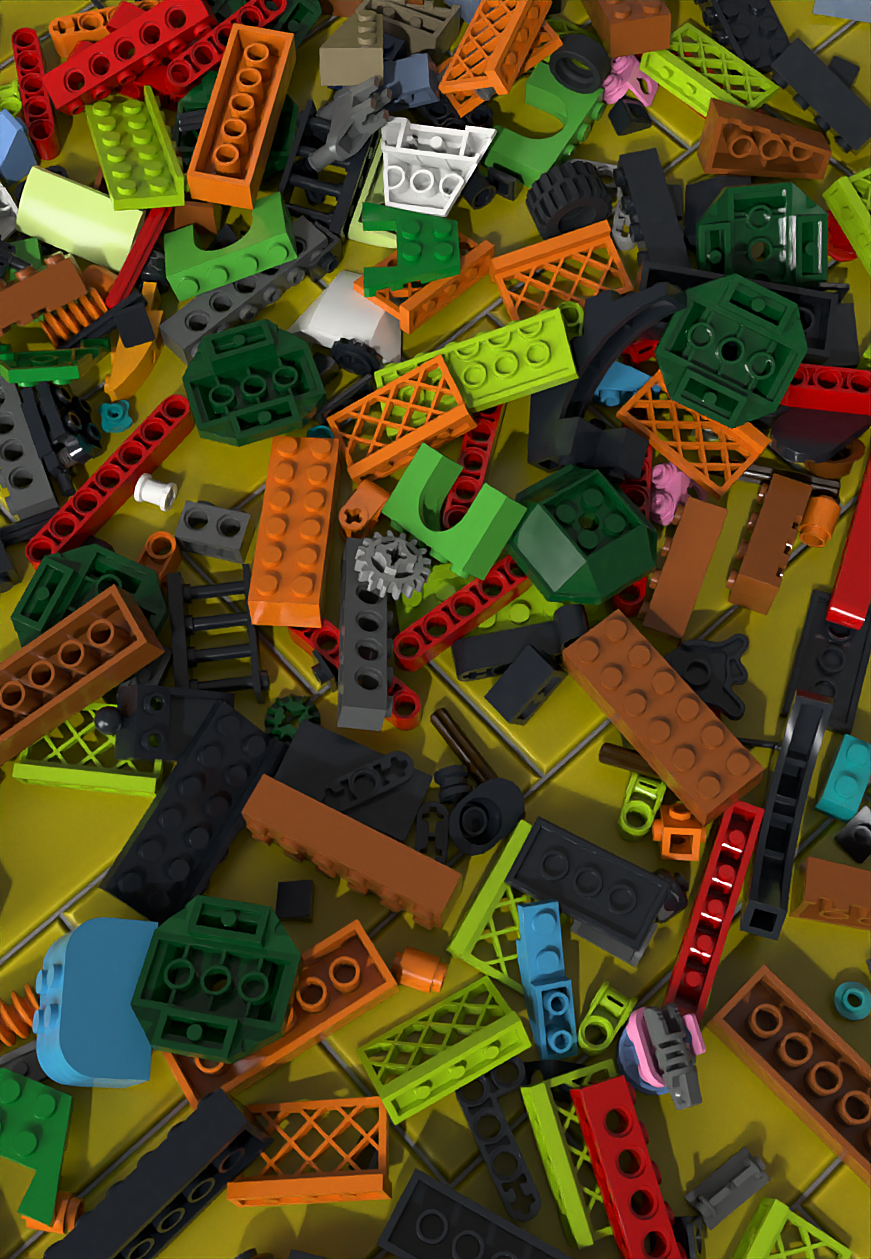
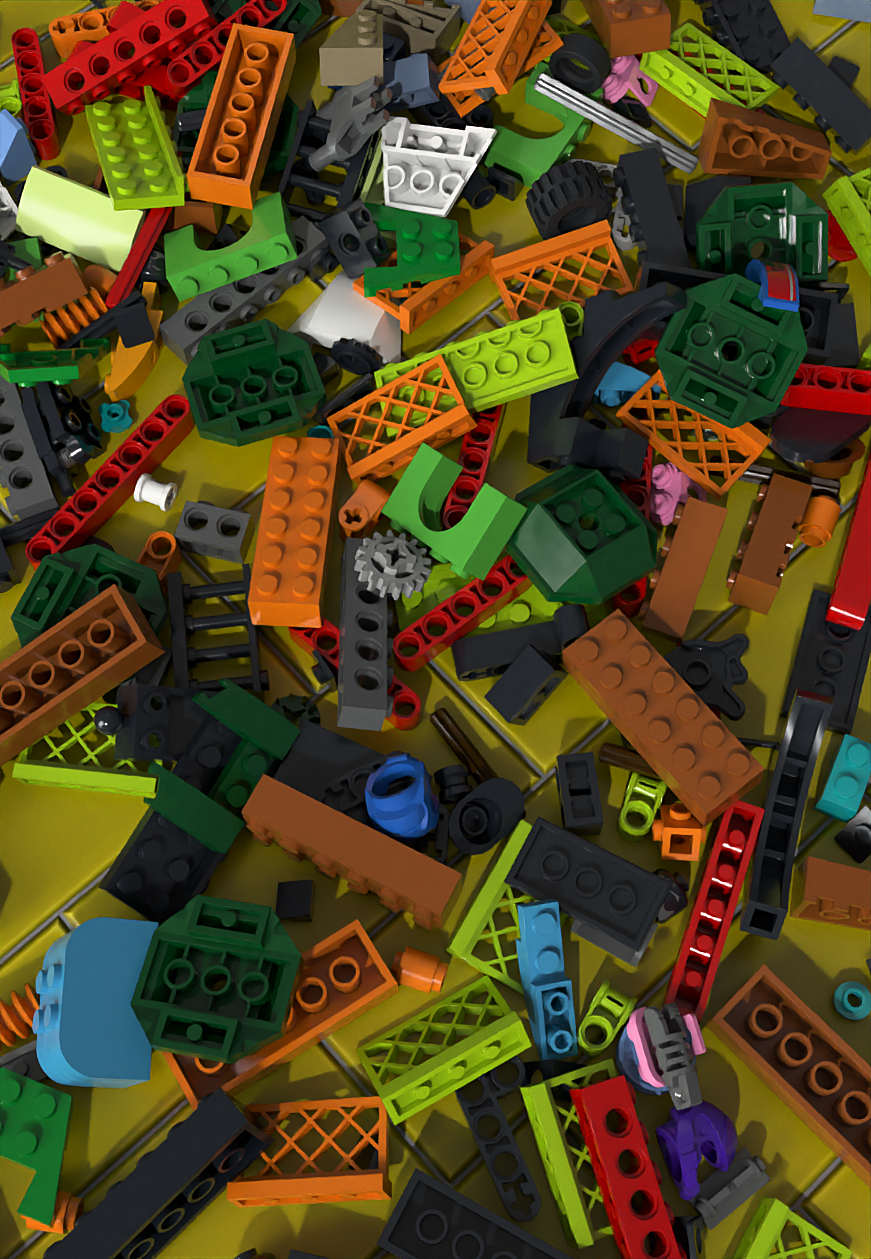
none -> dark green wedge [143,678,301,854]
none -> black brick [318,198,391,279]
none -> blue helmet [365,753,439,842]
none -> axle [534,72,699,174]
none -> black brick [554,752,604,836]
none -> dark purple helmet [655,1100,738,1201]
none -> slope [745,259,799,312]

